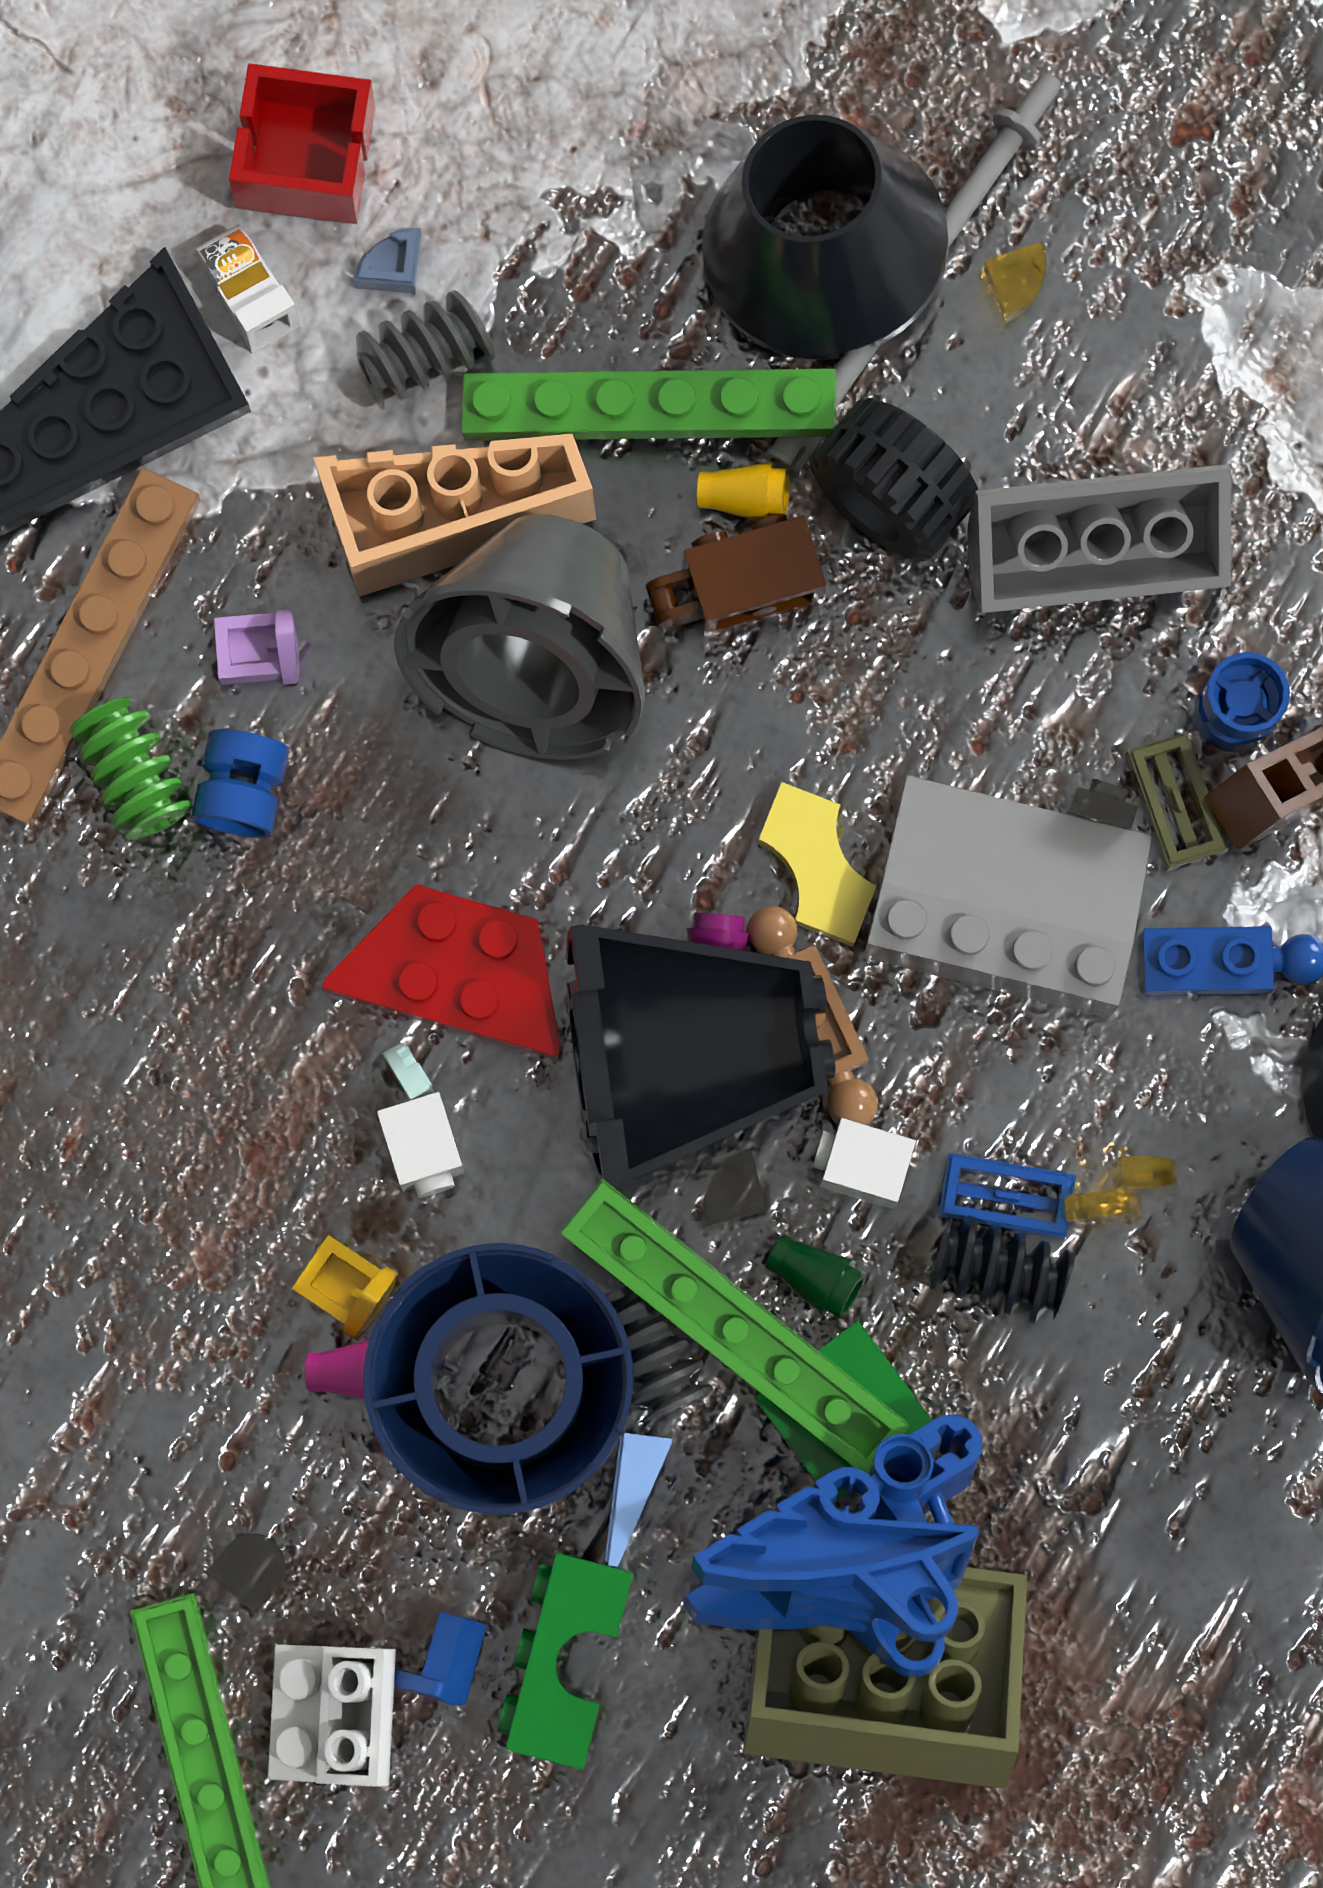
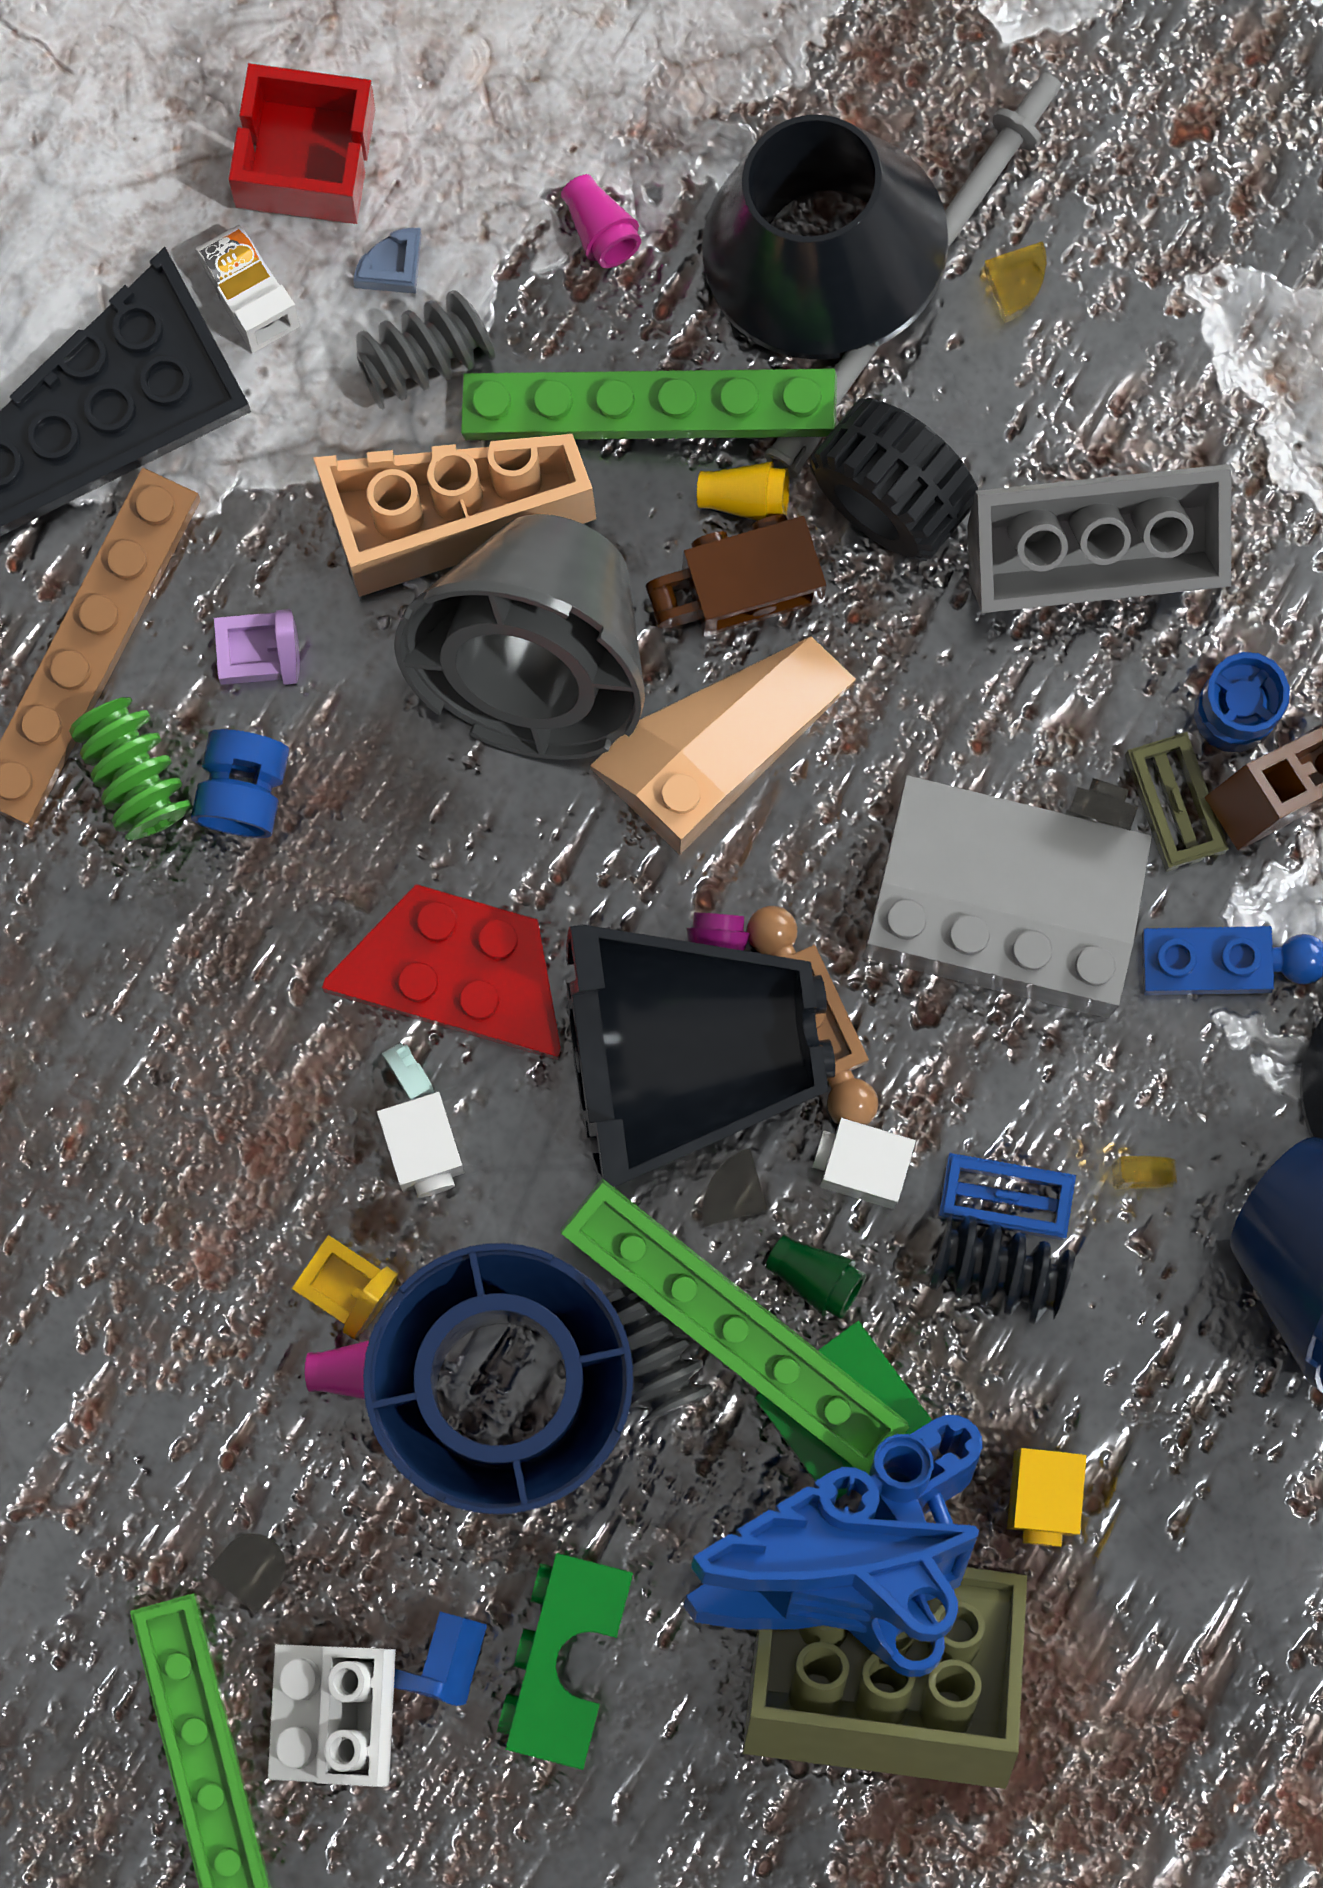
light blue slope [604,1433,673,1568] -> none
light yellow tile [758,782,877,947] -> none
clear yellow tile [1064,1188,1142,1222] -> none
none -> dark pink cone [561,174,641,268]
none -> light nougat wedge [590,636,856,855]
none -> yellow brick [1007,1448,1087,1547]

